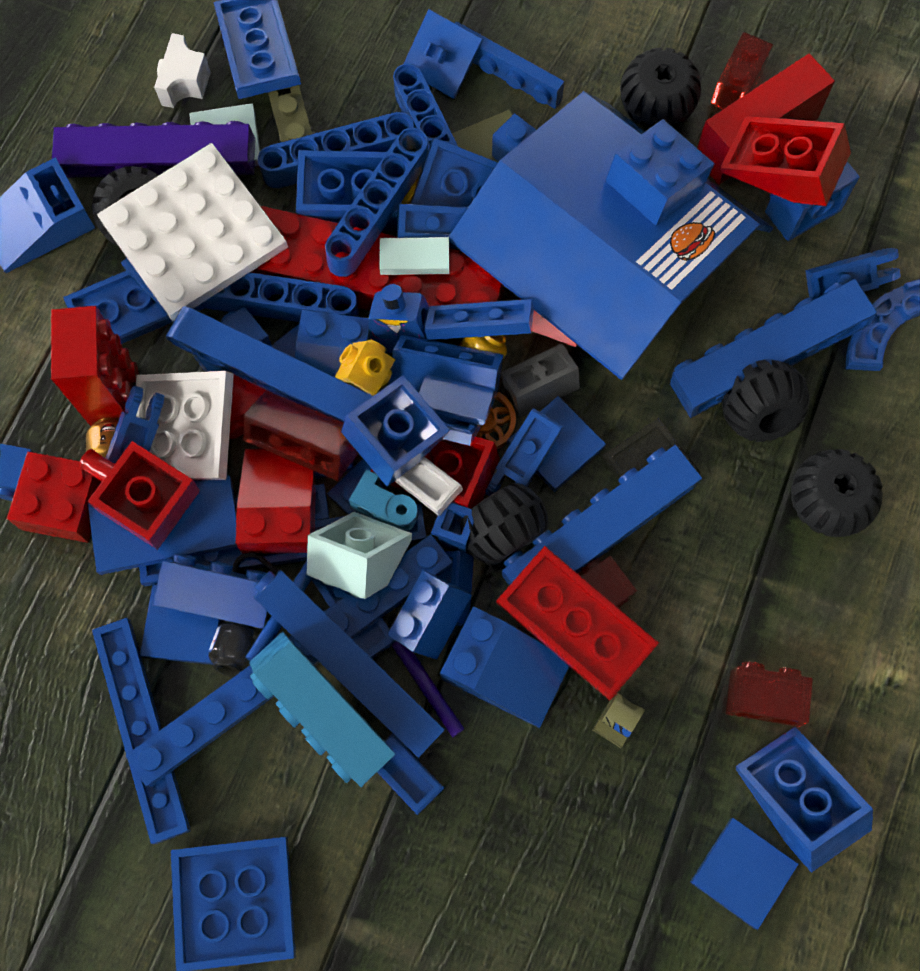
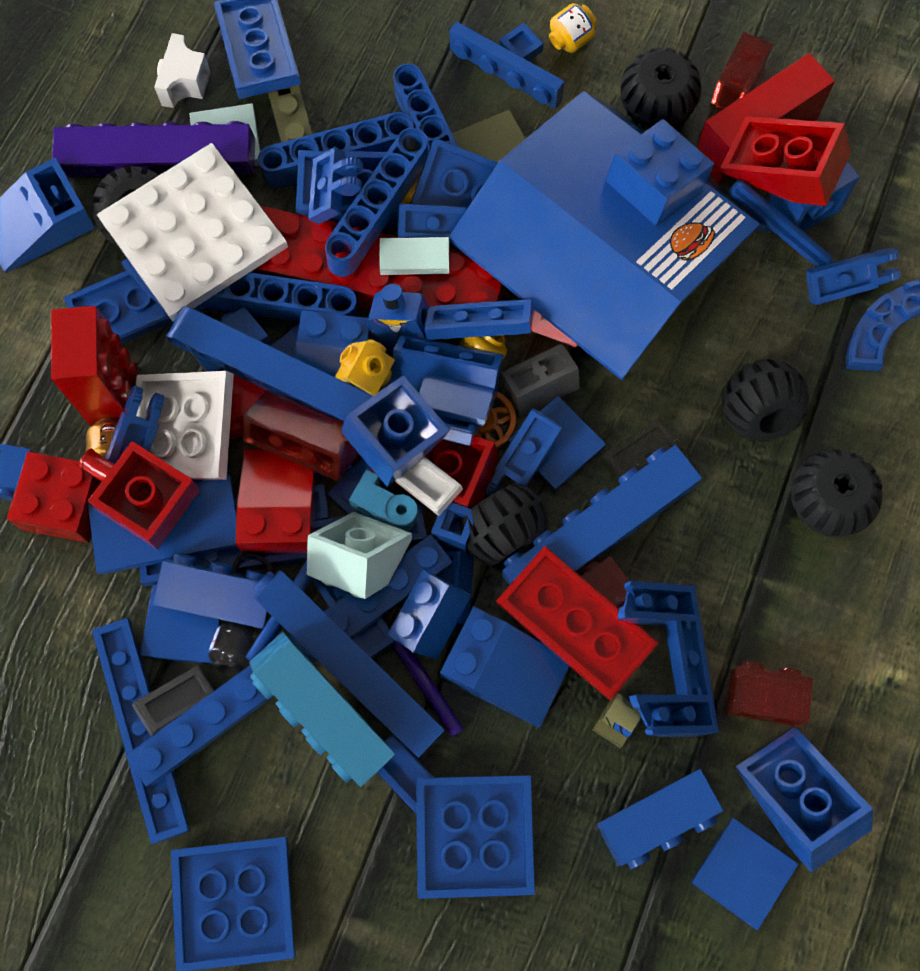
blue piece [404,9,483,99] -> none
blue brick [492,113,536,162] -> none
blue brick [670,279,877,418] -> none
none -> dark grey tile [132,665,214,737]
none -> blue hinge [308,147,363,224]
none -> blue plate [416,775,535,899]
none -> blue plate [499,23,544,61]
none -> head [549,3,597,53]
none -> blue brick [596,769,723,870]
none -> blue wedge [618,581,719,737]
none -> blue axle [729,180,833,267]

